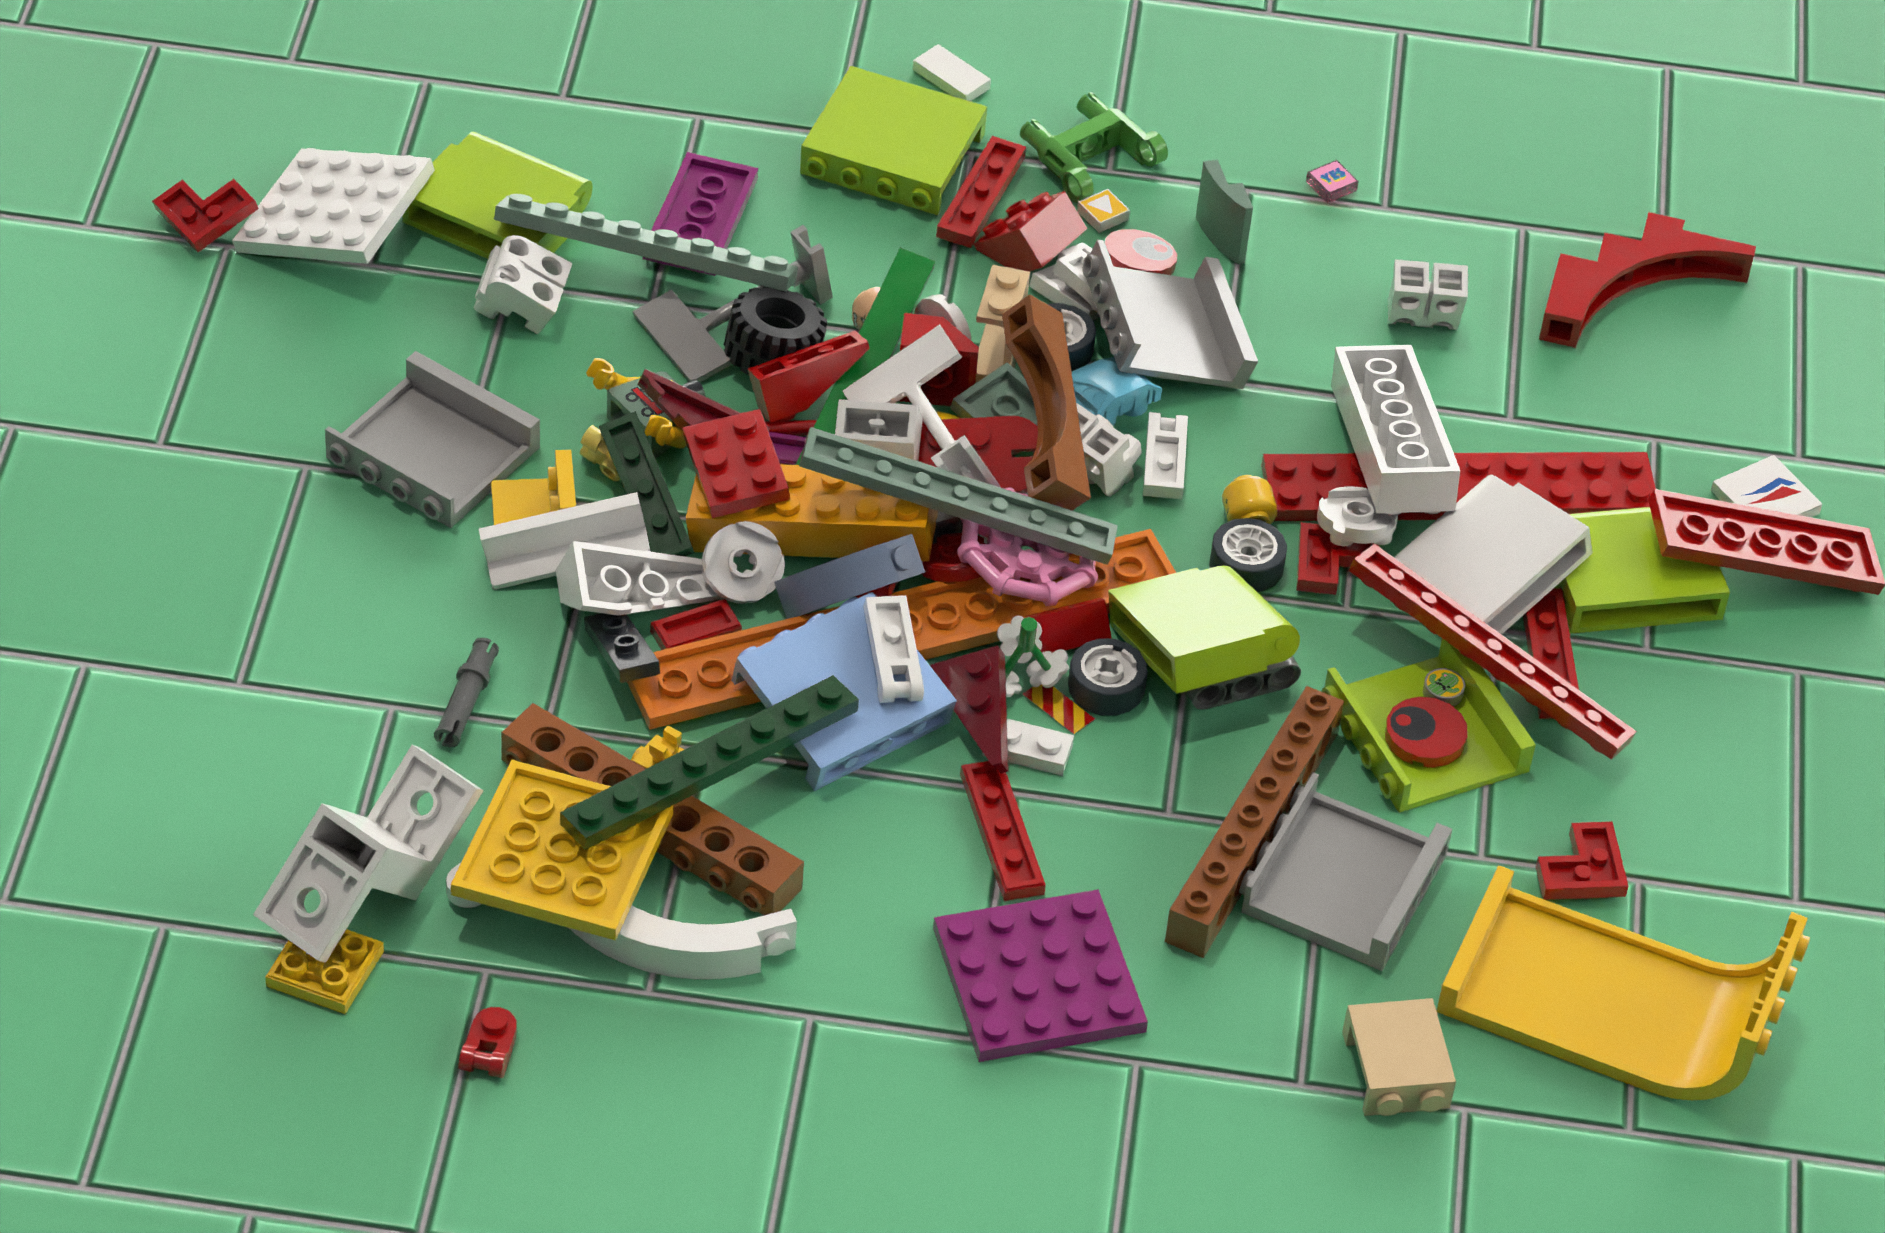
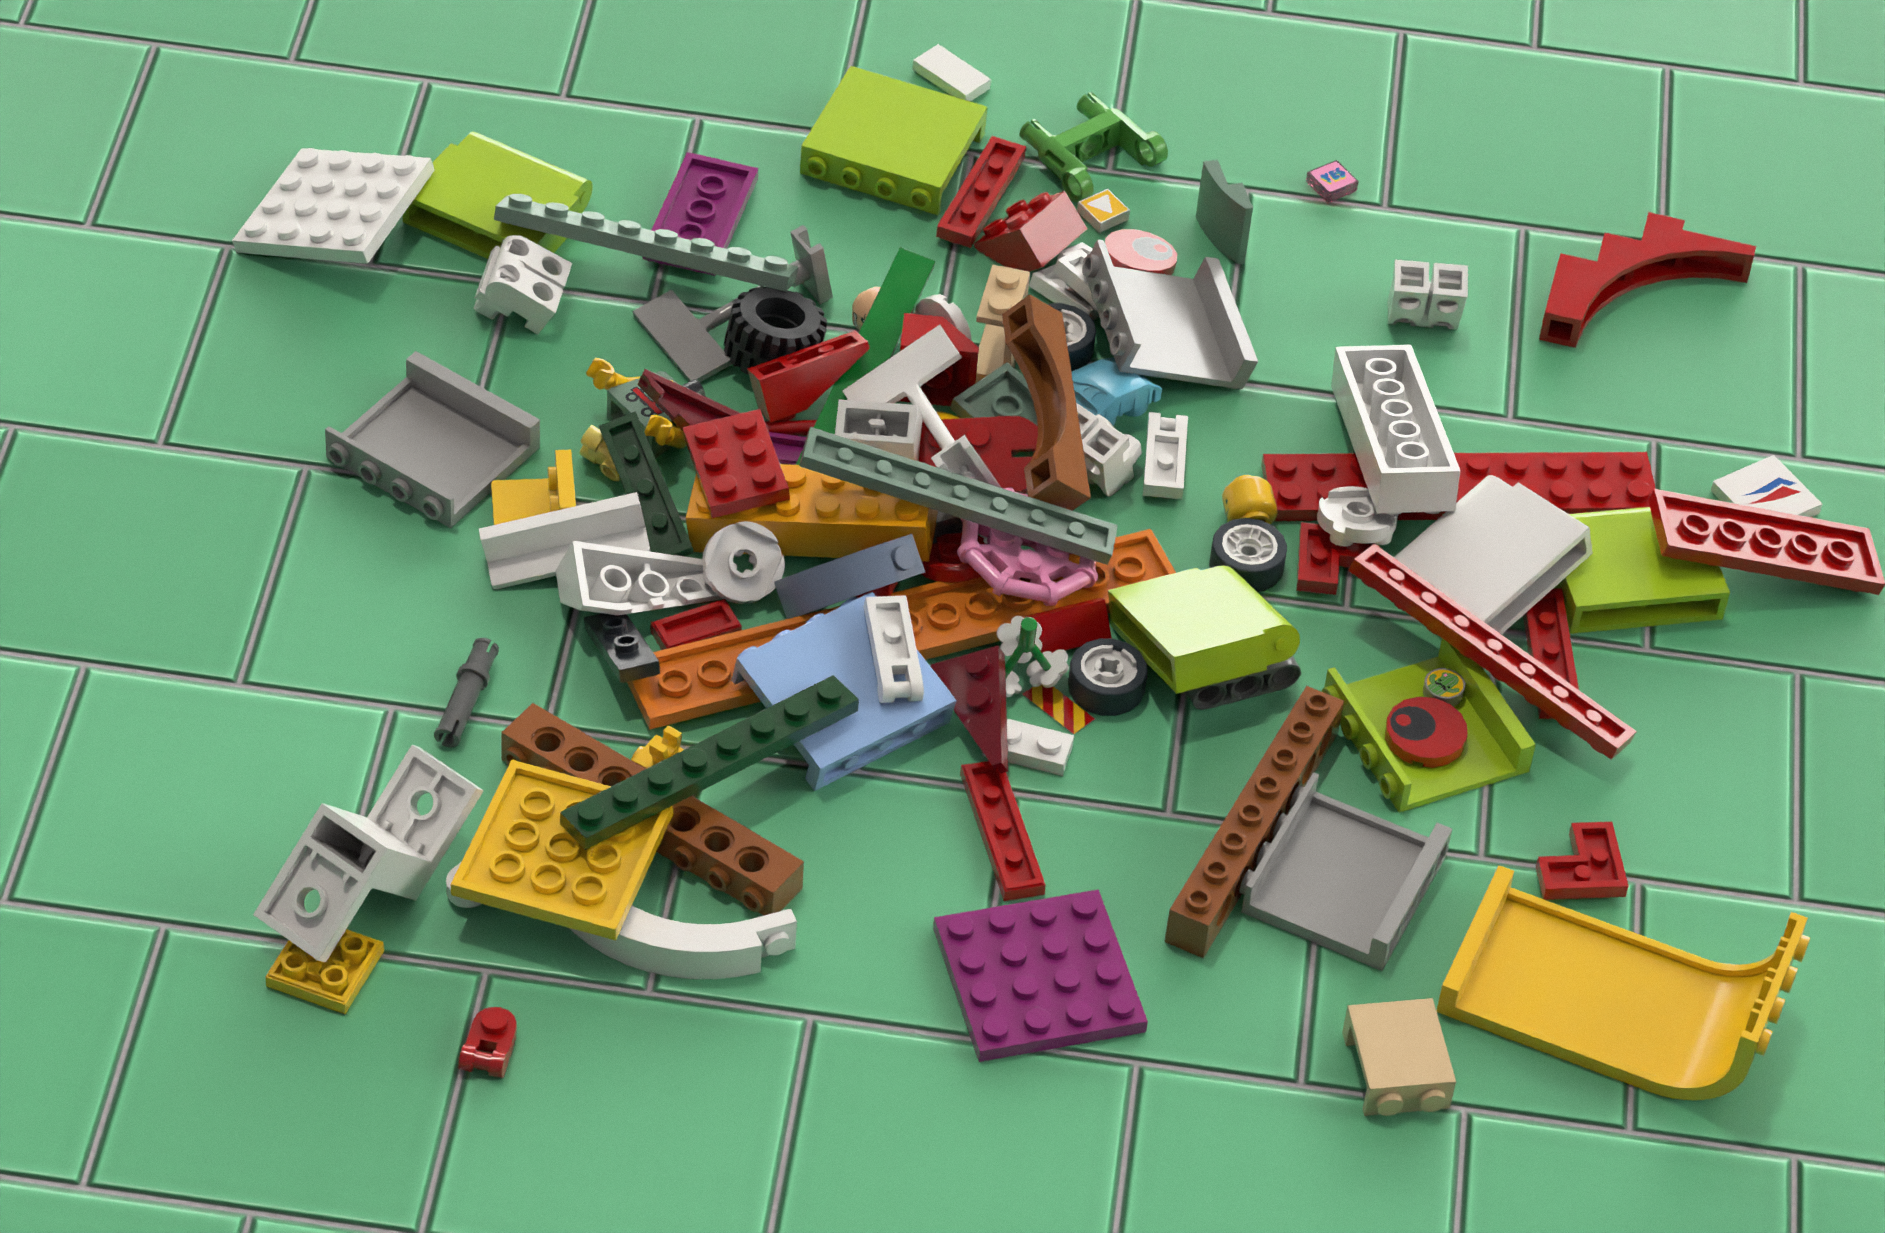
red plate [152,179,259,252] -> none

